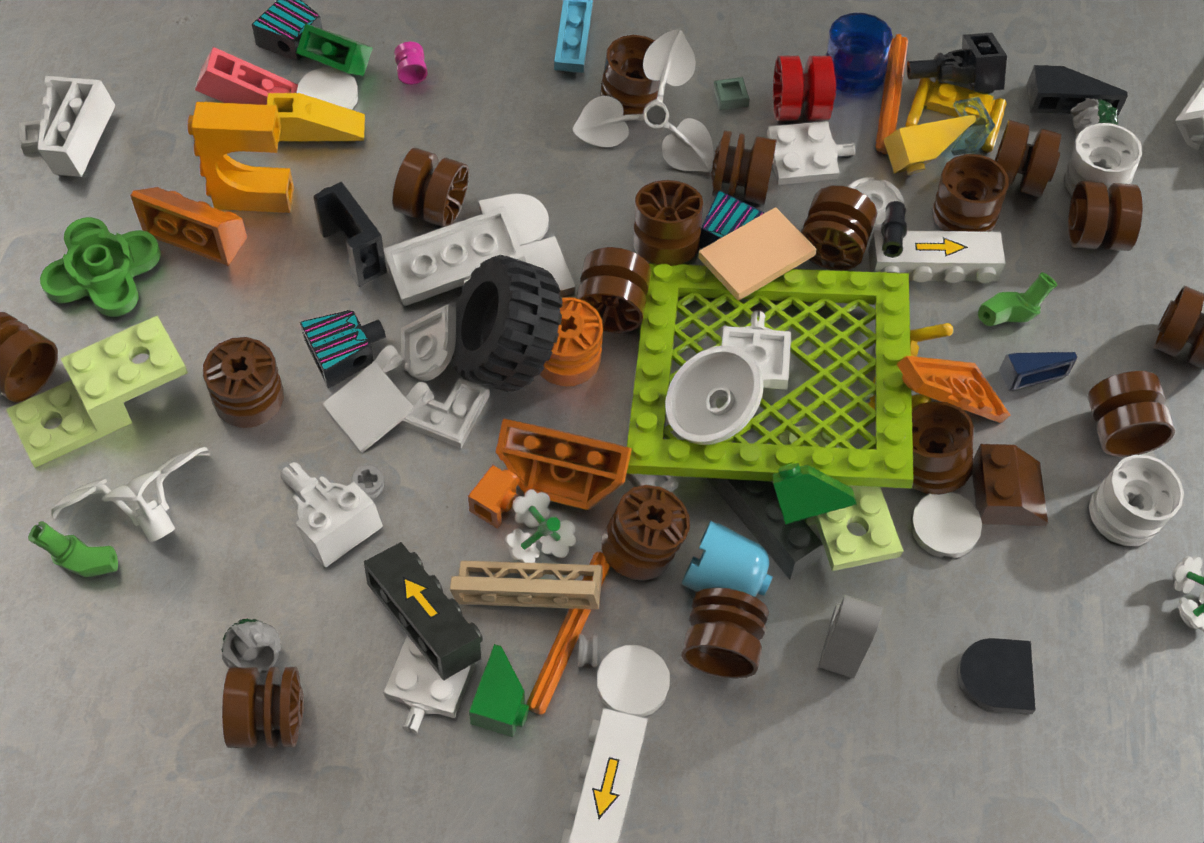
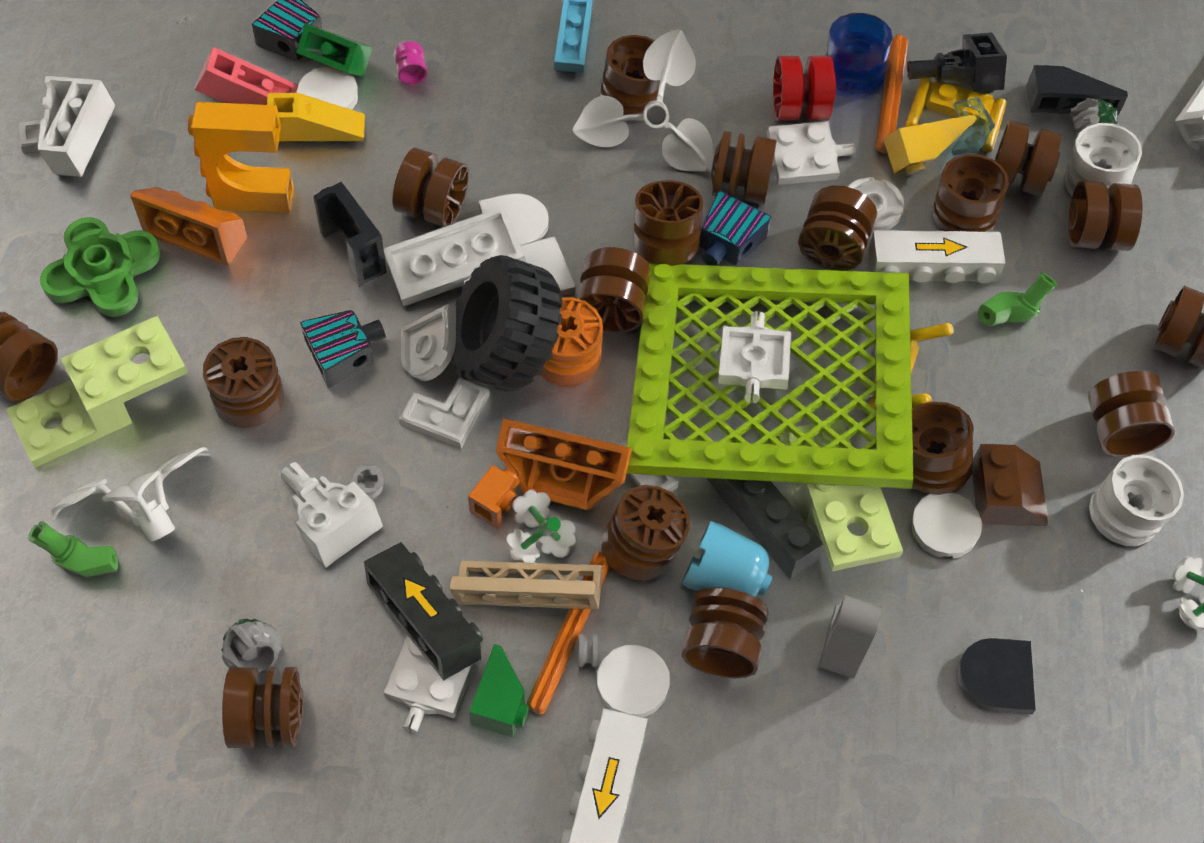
white flag [322,345,434,453] -> none
white dish [665,346,763,445] -> none
light nougat tile [698,207,816,301] -> none
sand green tile [713,77,750,110] -> none
green slope [773,463,857,524] -> none
black pin [881,201,907,258] -> none
orange wing [897,356,1011,423] -> none
dark blue slope [999,352,1078,391] -> none

